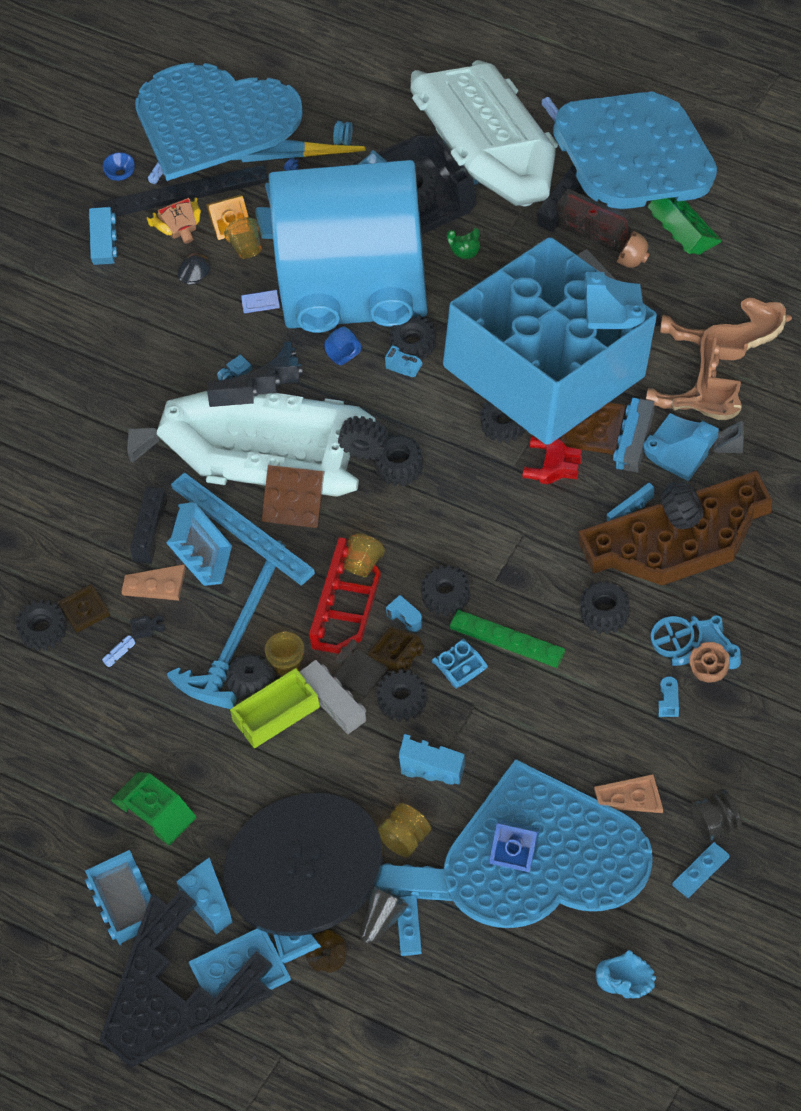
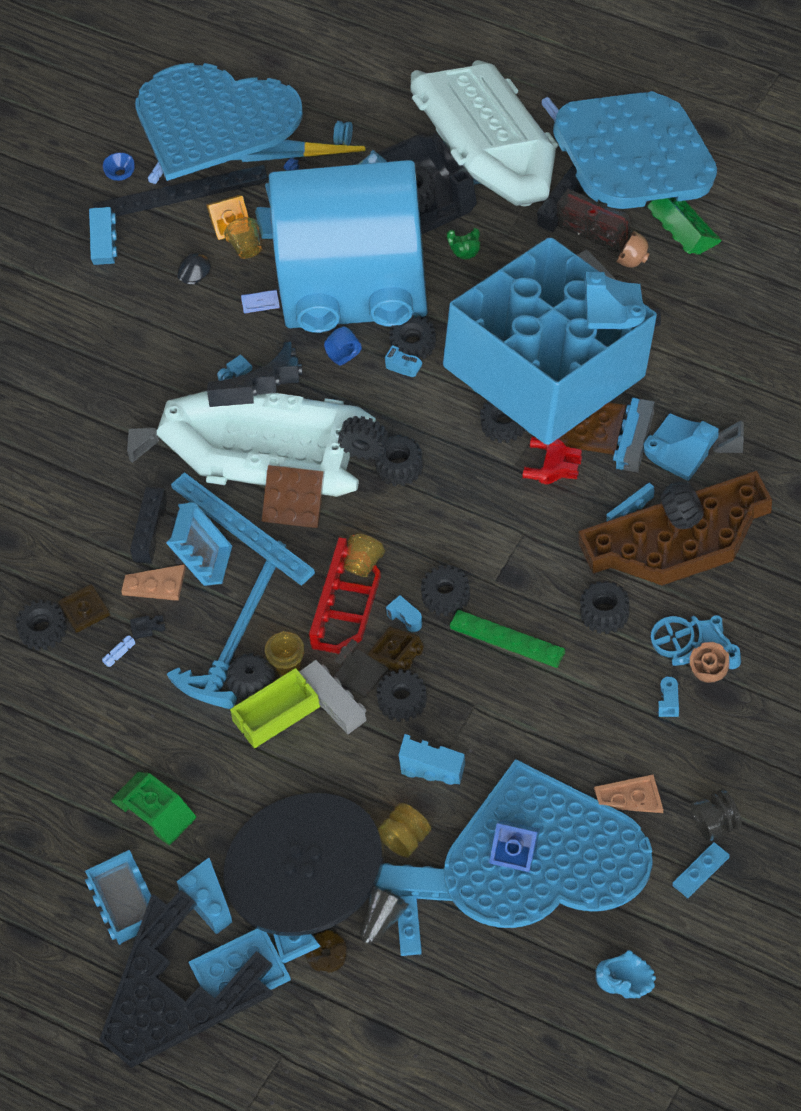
nougat torso [146,198,201,244] -> none
dark azure slope [432,638,488,689] -> none
nougat animal [646,298,792,420] -> none

